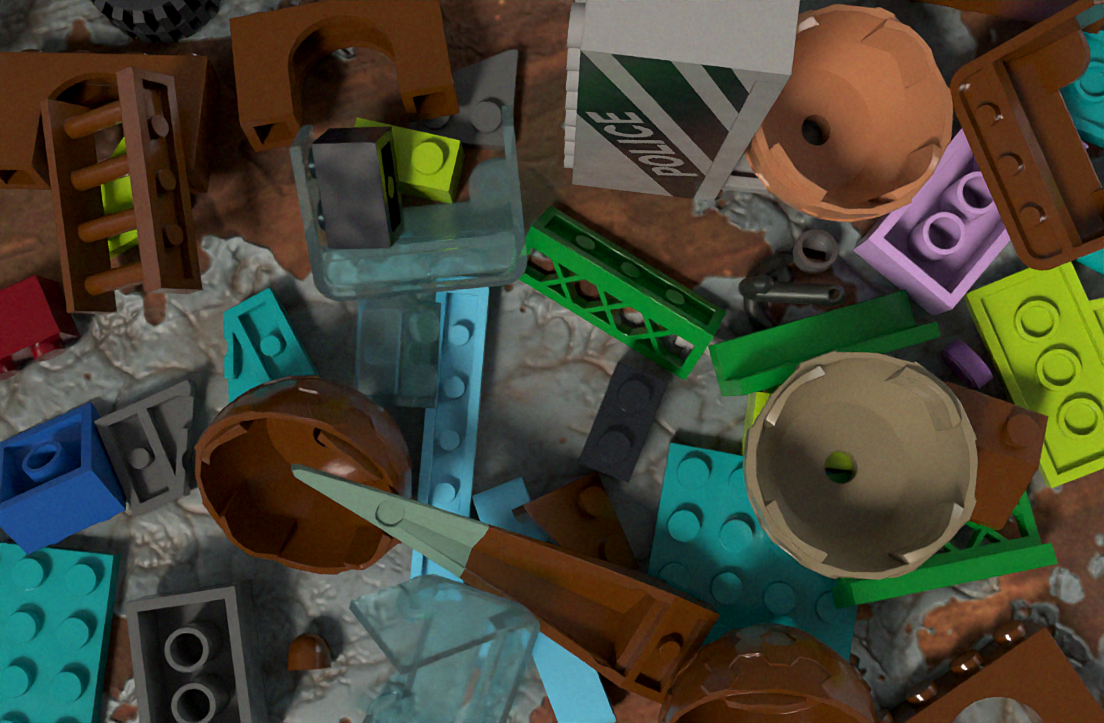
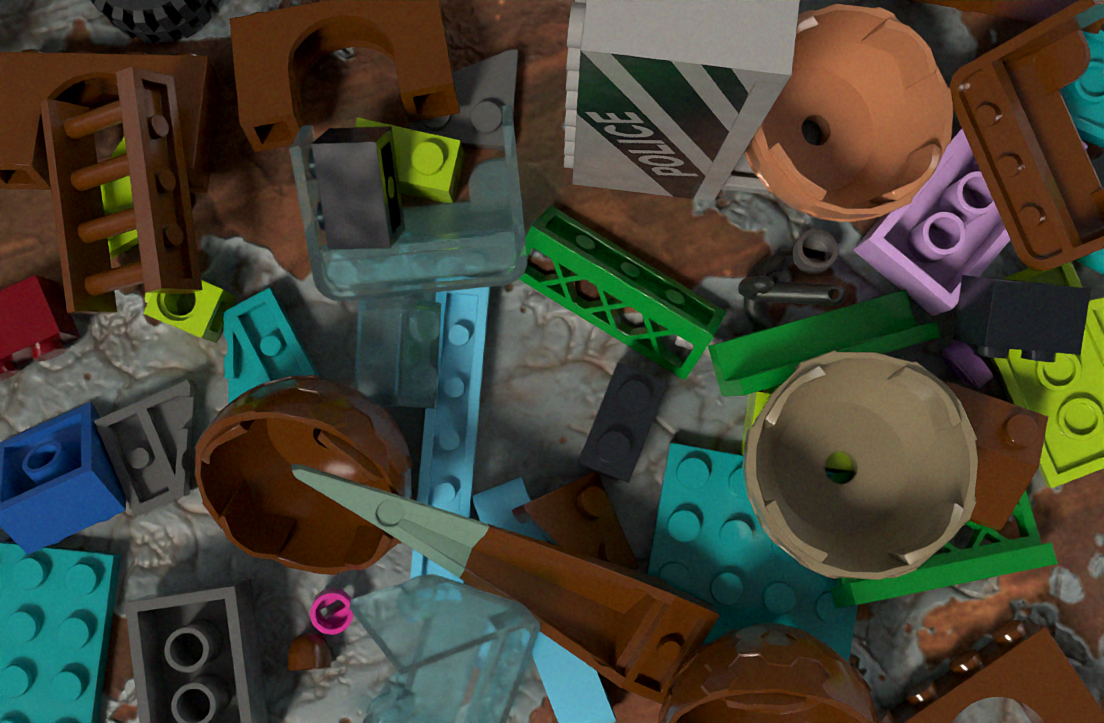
none -> lime brick [143,280,237,343]
none -> dark pink hinge [310,588,354,635]
none -> black brick [953,275,1091,362]

